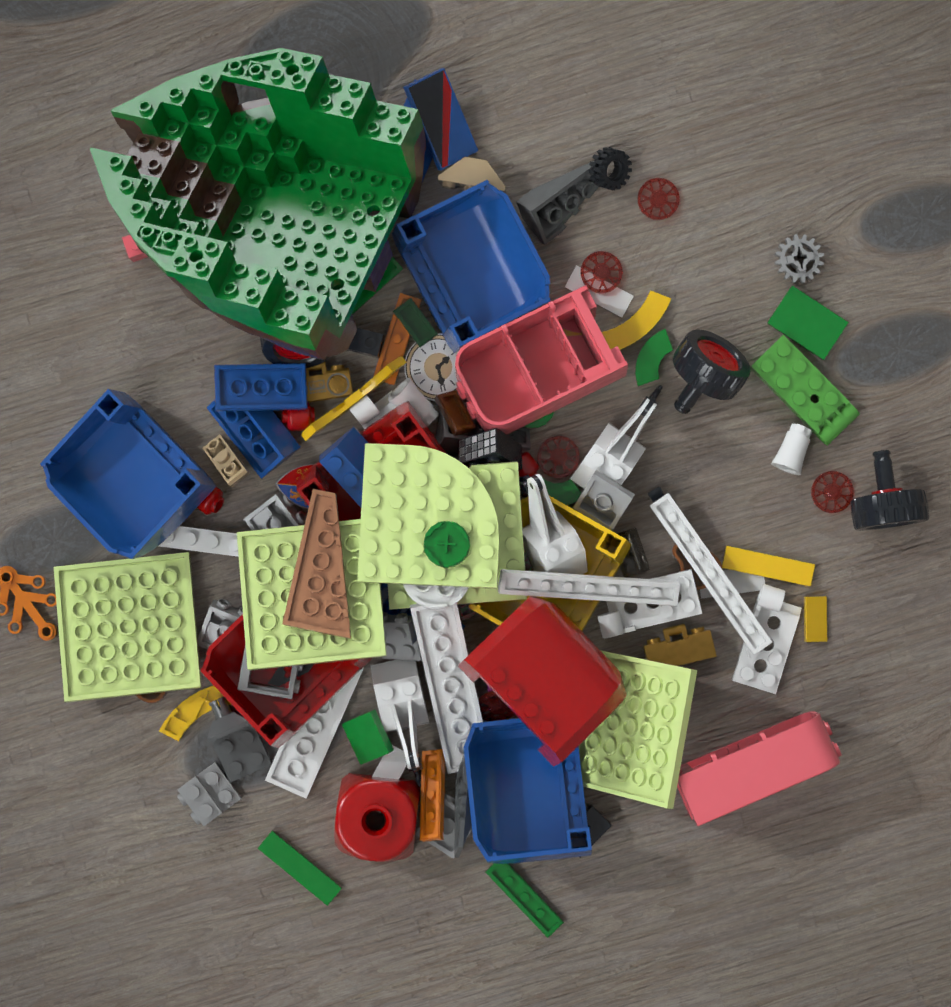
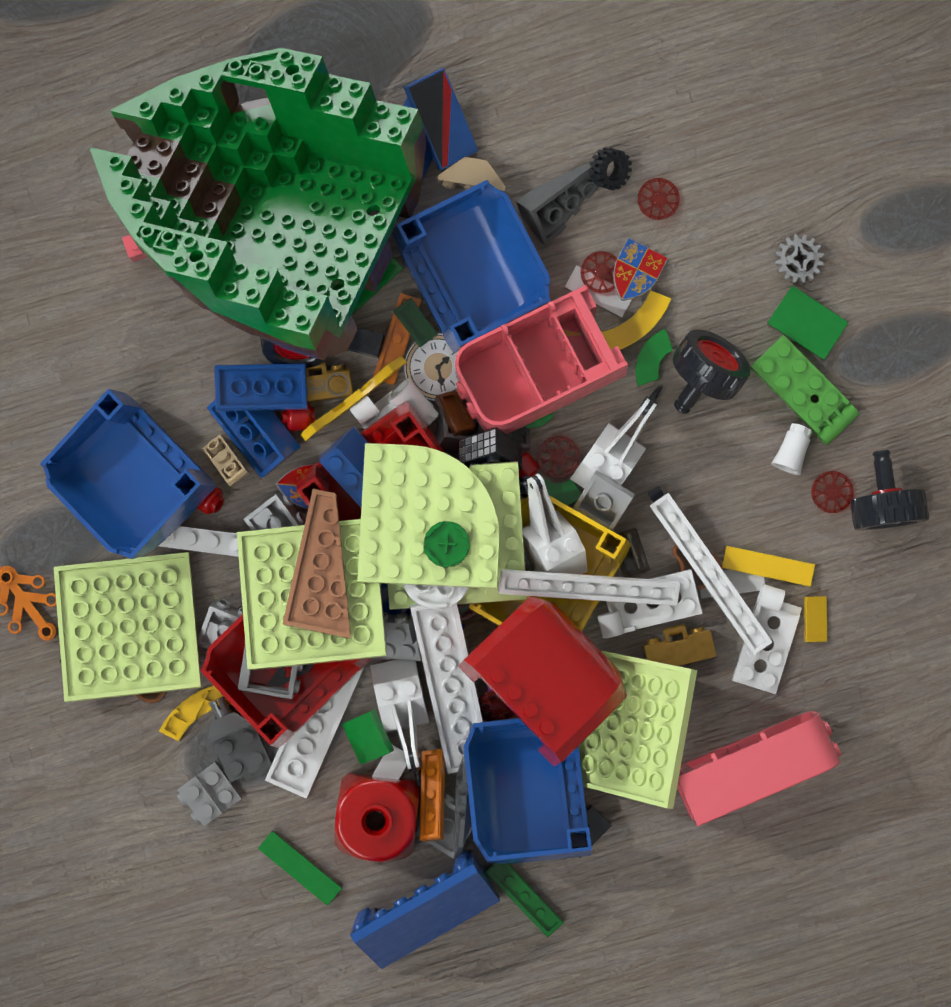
none -> blue slope [350,850,500,969]
none -> shield [613,238,668,301]

